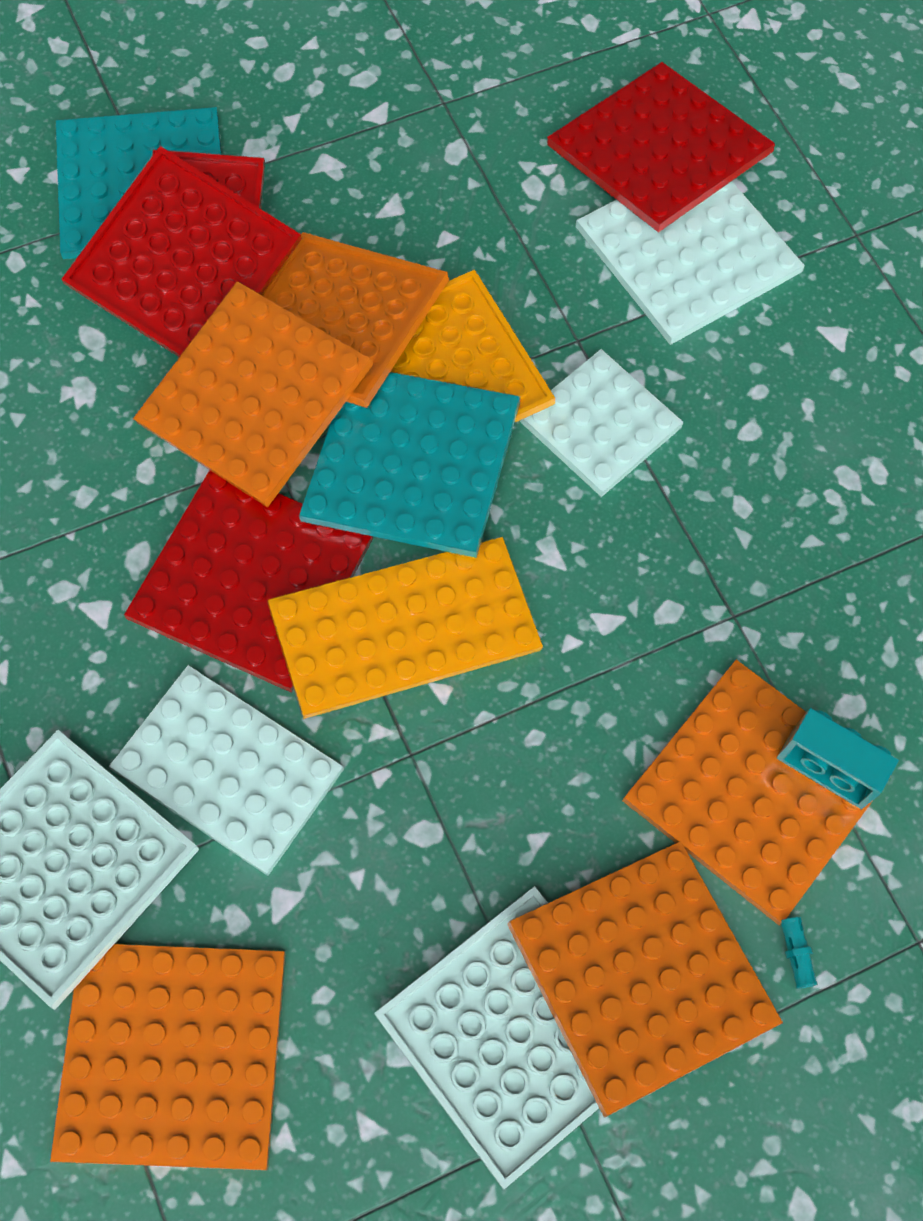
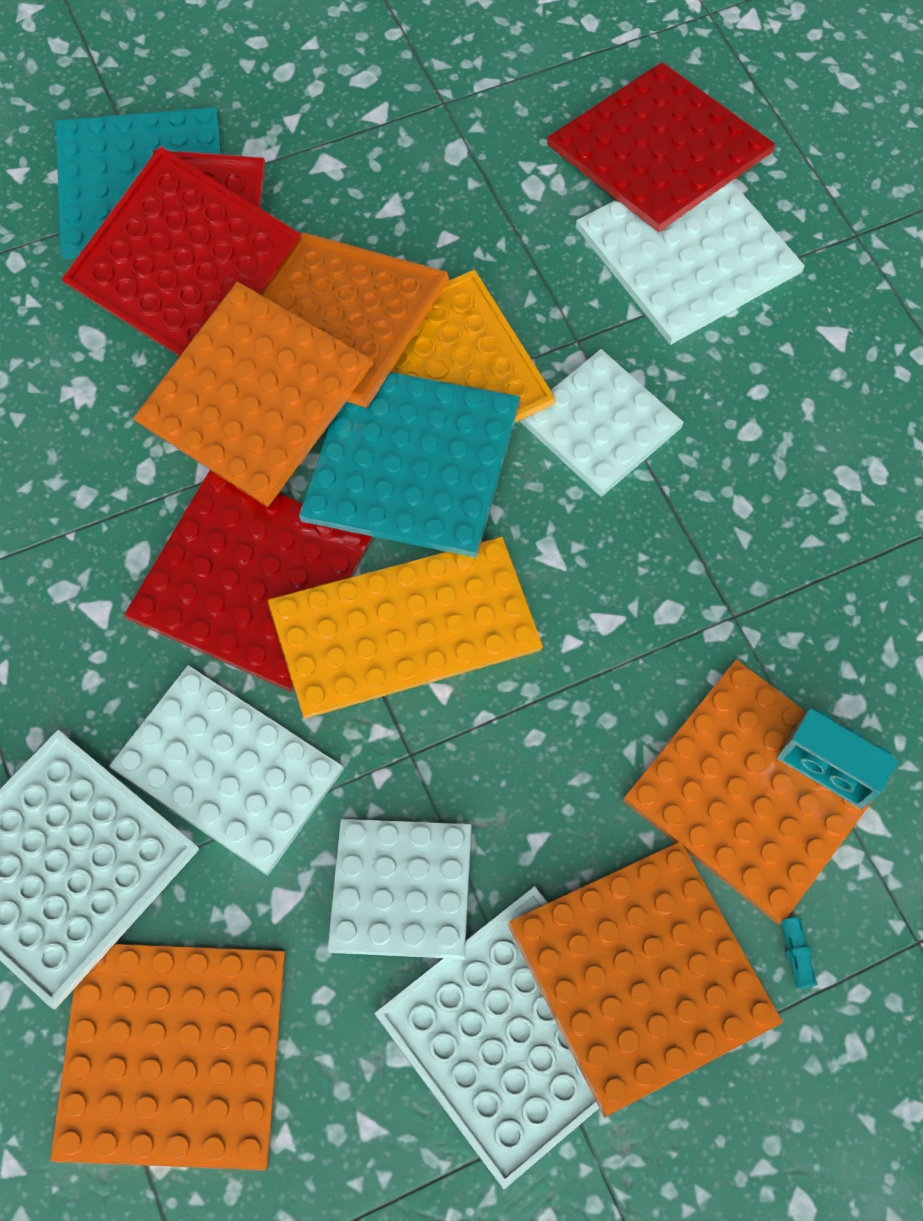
none -> light aqua plate [328,819,472,959]

